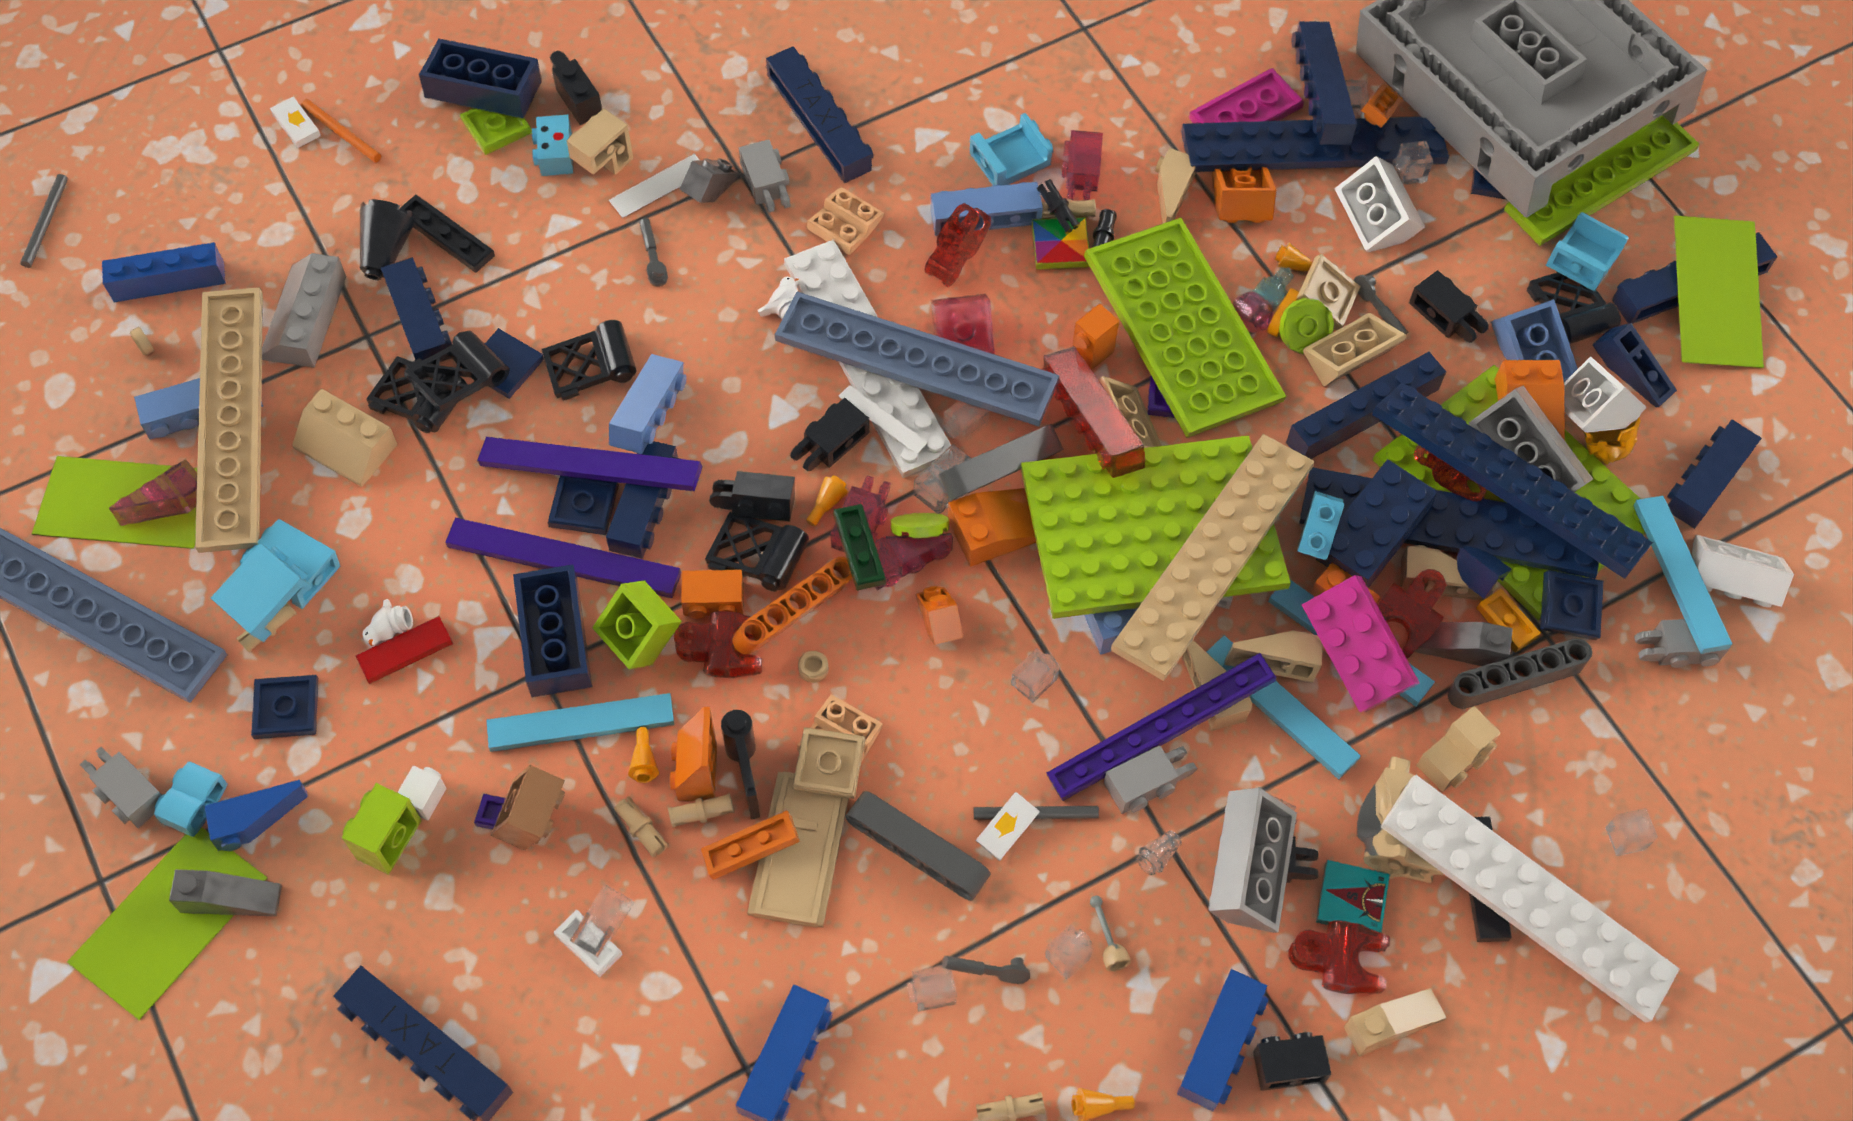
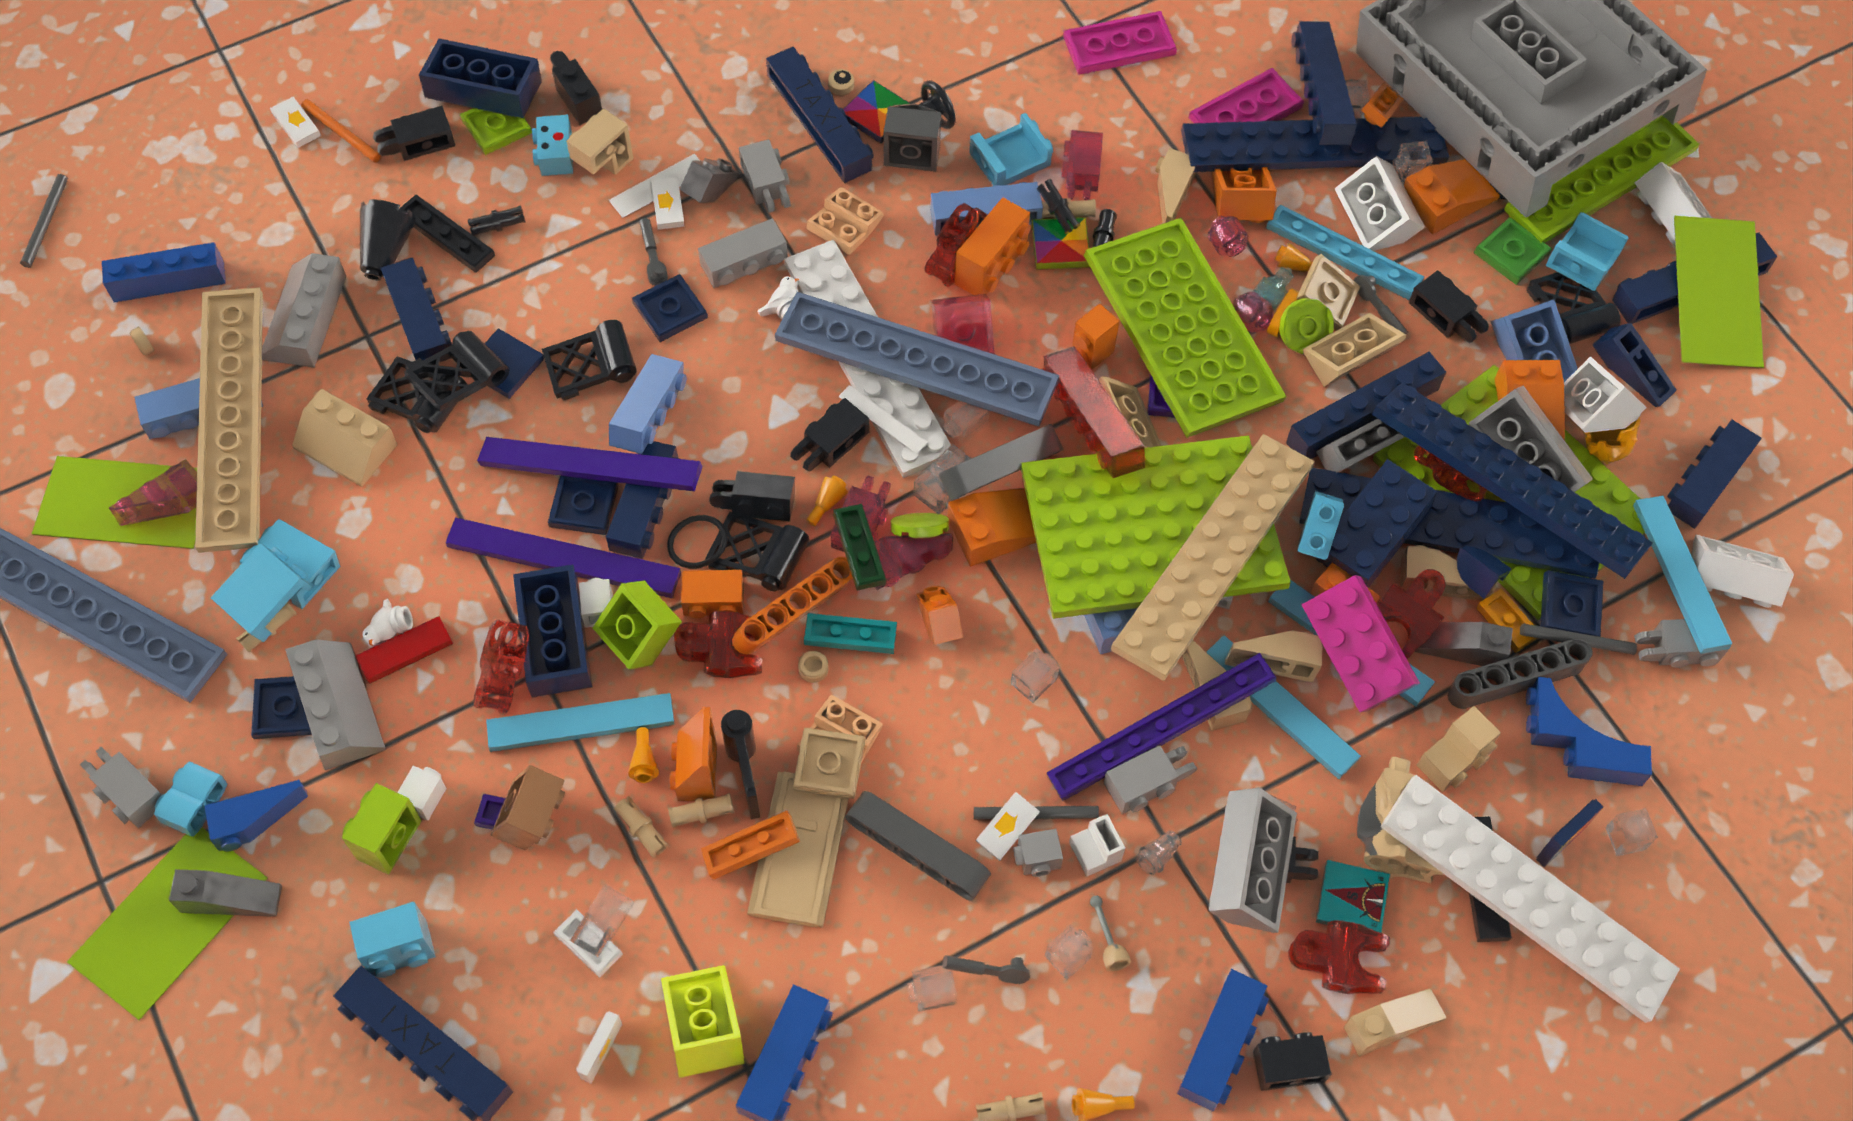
none -> light grey slope [285,640,386,770]
none -> medium azure brick [349,902,436,978]
none -> black hinge [373,106,455,161]
none -> black pin [468,205,526,236]
none -> clear red piece [474,619,529,714]
none -> white tile [576,1011,623,1084]
none -> white brick [579,578,613,628]
none -> dark blue tile [632,274,708,342]
none -> white tile [651,177,685,230]
none -> neon yellow slope [661,965,745,1078]
none -> black tyre [667,515,728,569]
none -> light grey brick [698,218,788,288]
none -> teal plate [804,613,897,654]
none -> tan tile [828,69,854,96]
none -> tile [843,80,910,144]
none -> dark grey piece [884,80,956,172]
none -> orange brick [955,197,1031,300]
none -> light grey brick [1013,829,1063,877]
none -> dark pink tile [1063,11,1177,75]
none -> white piece [1069,814,1125,877]
none -> clear pink head [1208,216,1248,257]
none -> medium azure tile [1266,205,1424,300]
none -> light grey brick [1316,419,1406,473]
none -> orange slope [1404,159,1500,235]
none -> bright green tile [1474,217,1552,285]
none -> dark grey bar [1520,623,1637,655]
none -> blue arch [1526,677,1652,786]
none -> dark blue tile [1536,799,1604,867]
none -> white slope [1635,162,1712,245]

